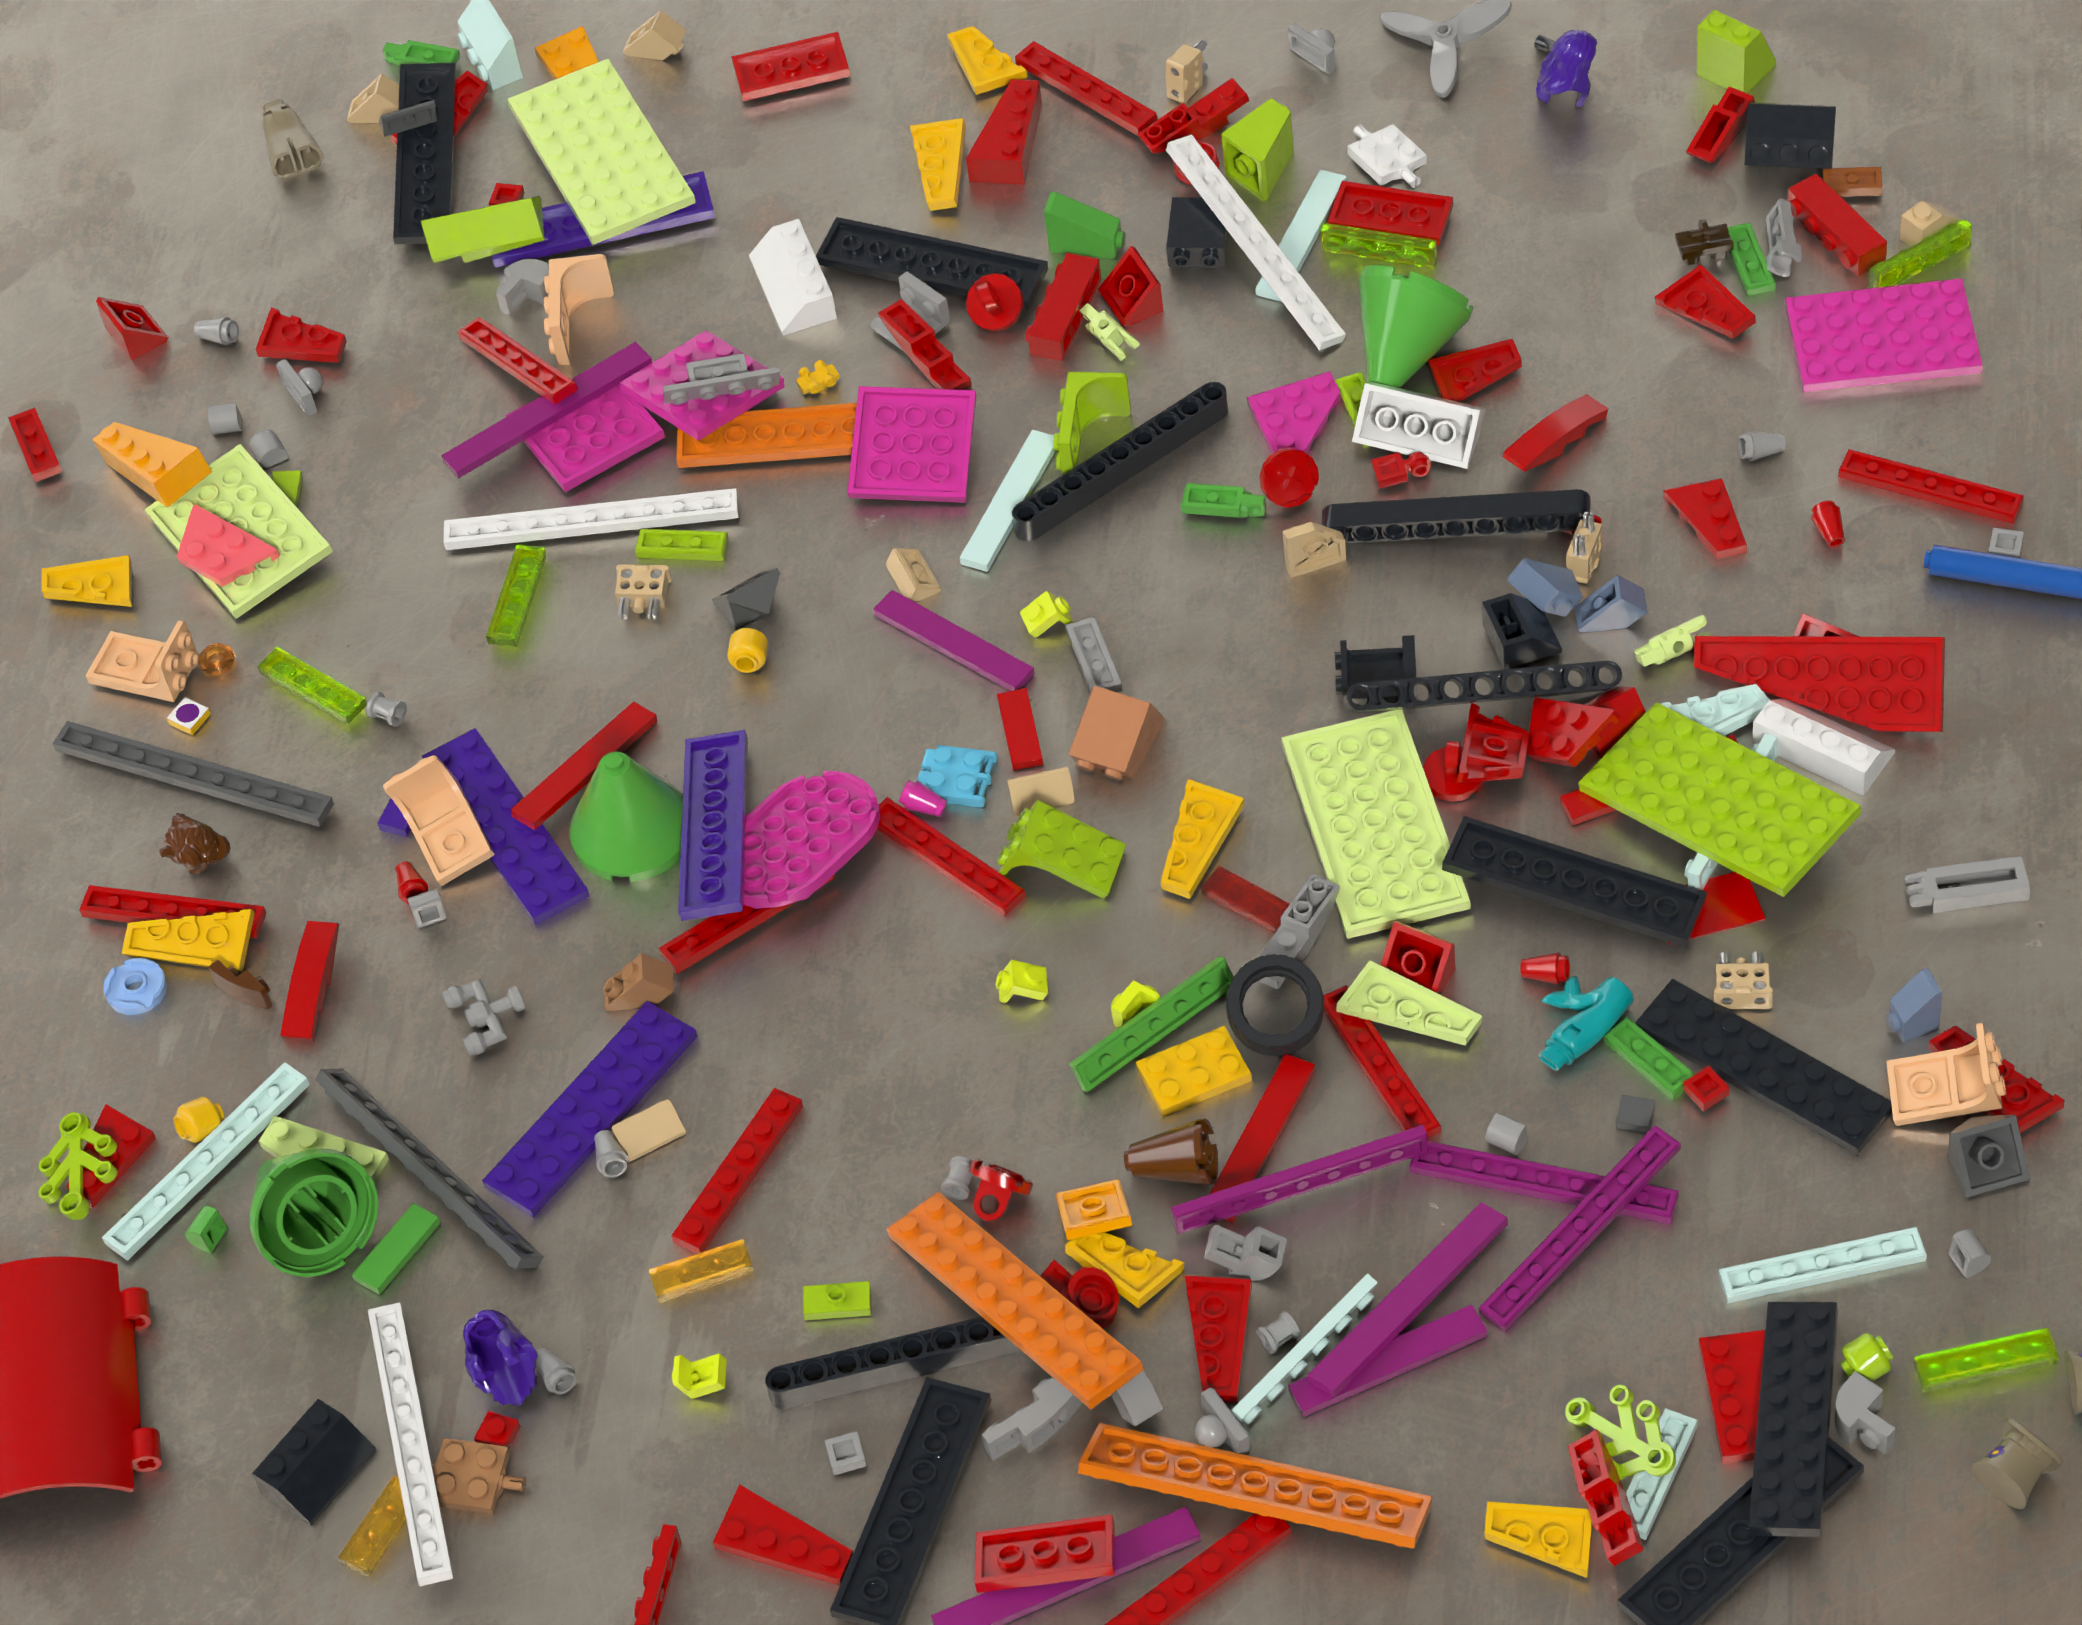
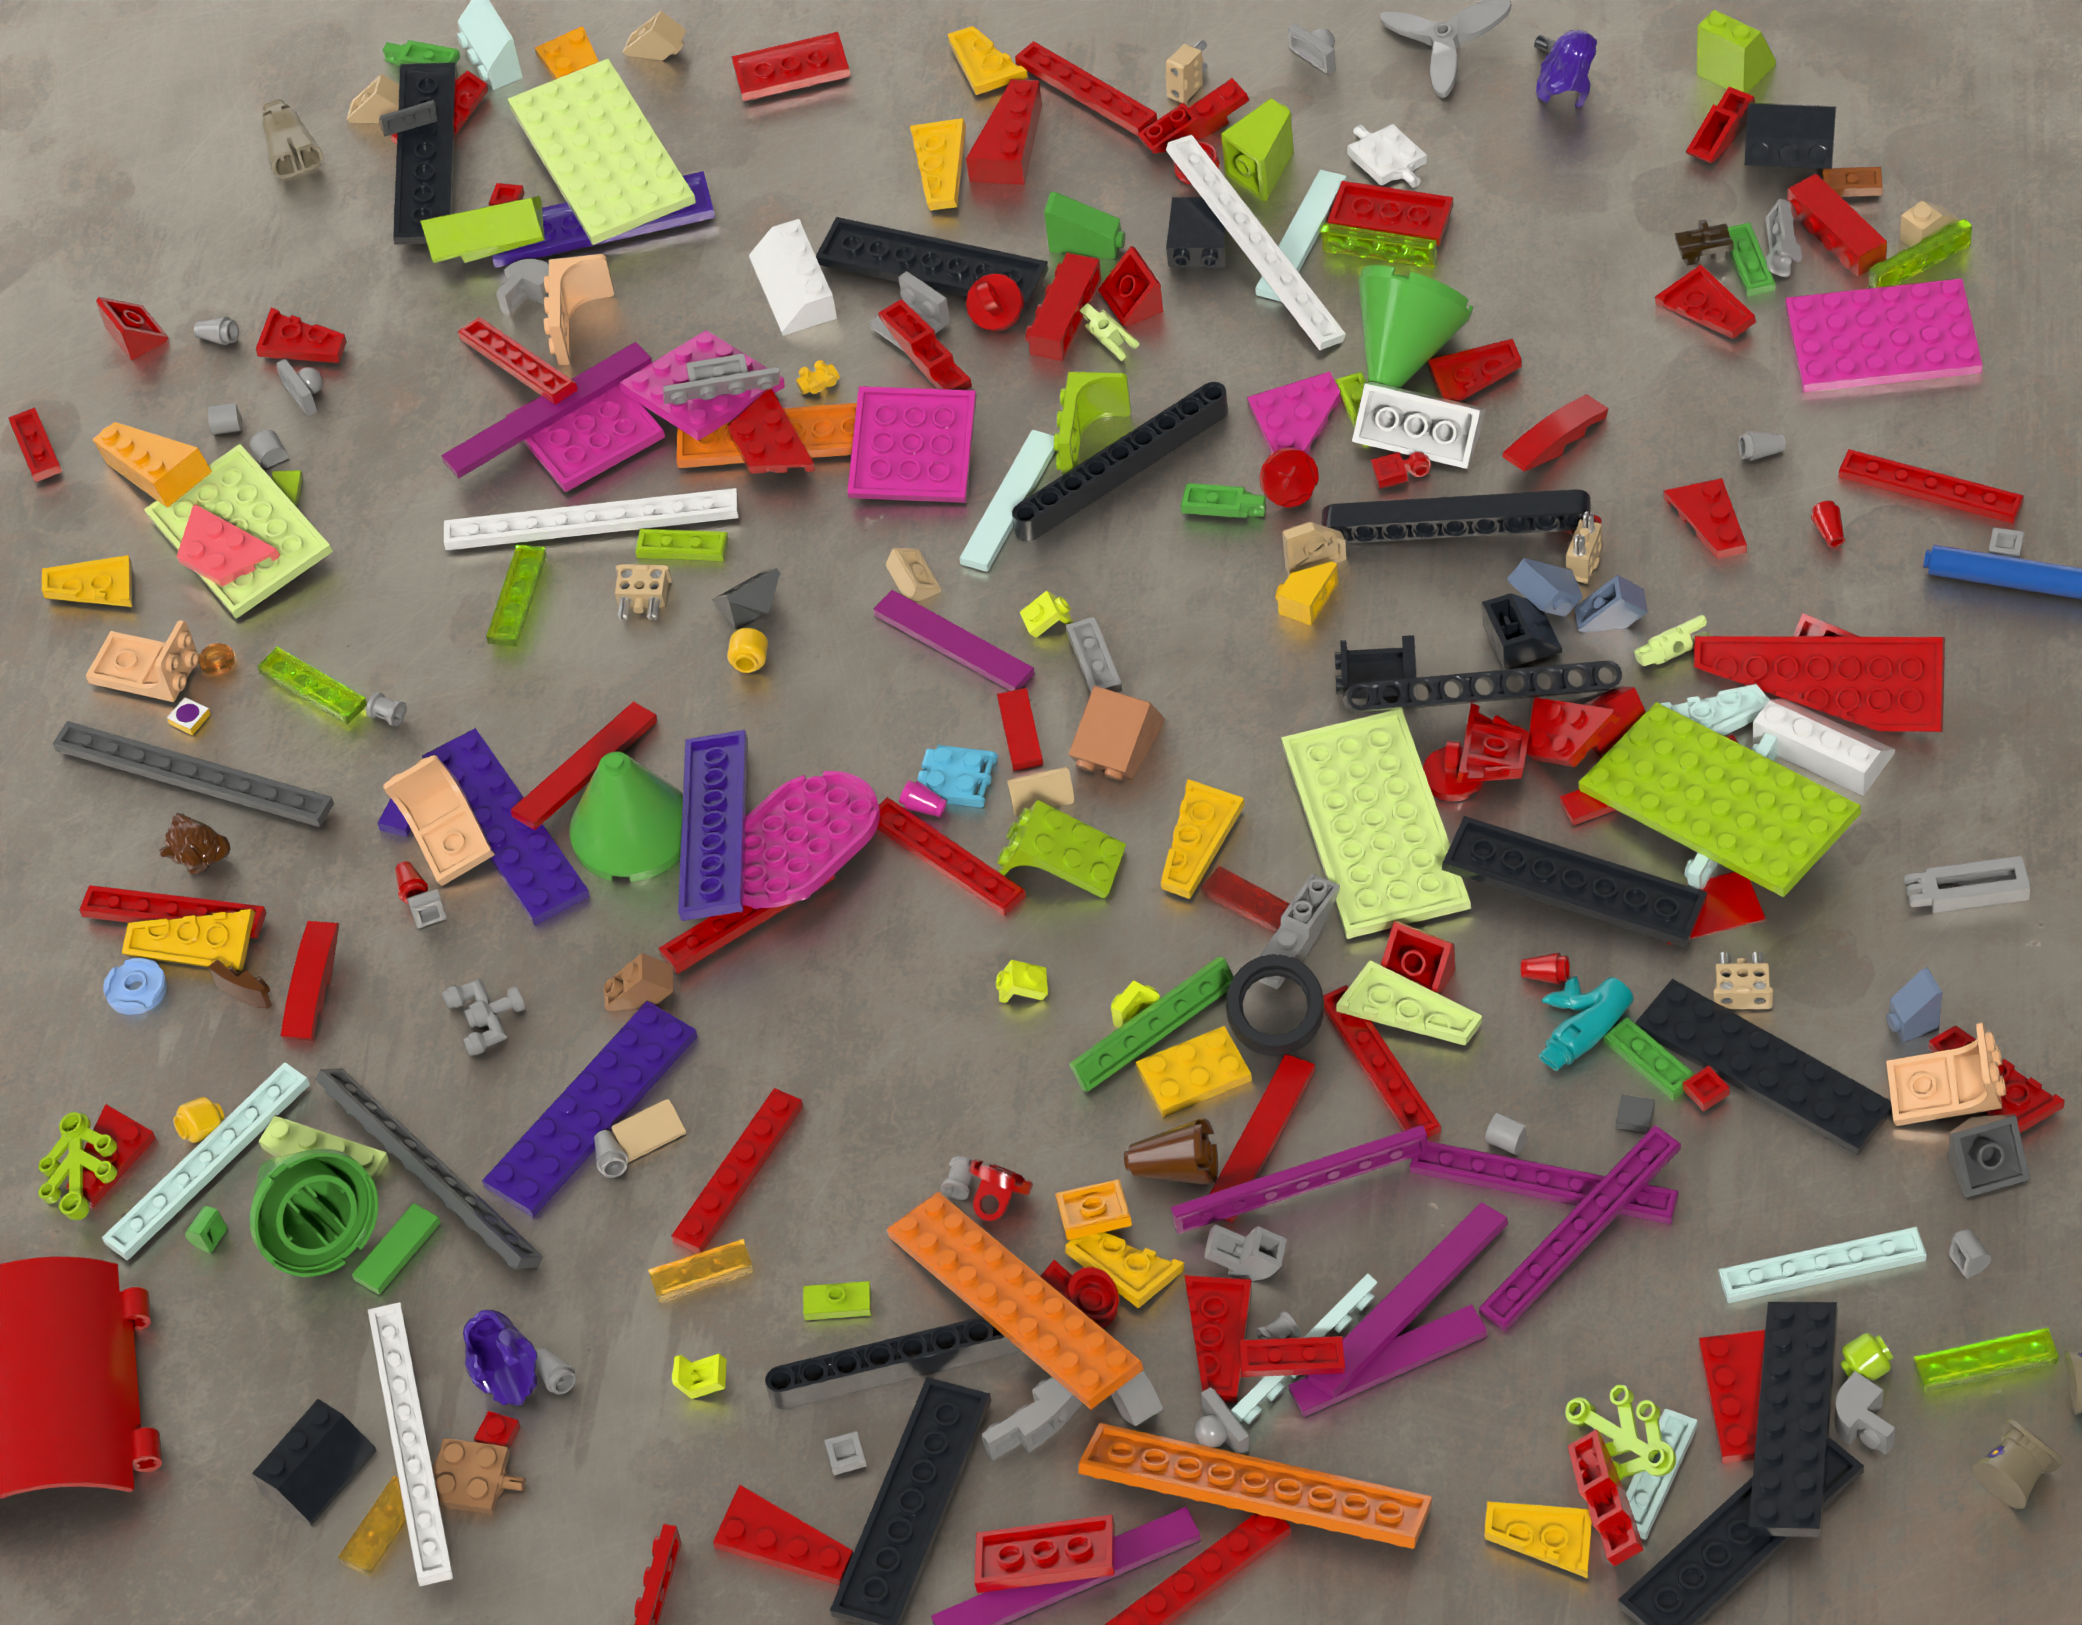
none -> red wing [727,388,815,474]
none -> red plate [1239,1336,1345,1377]
none -> yellow slope [1275,561,1339,625]

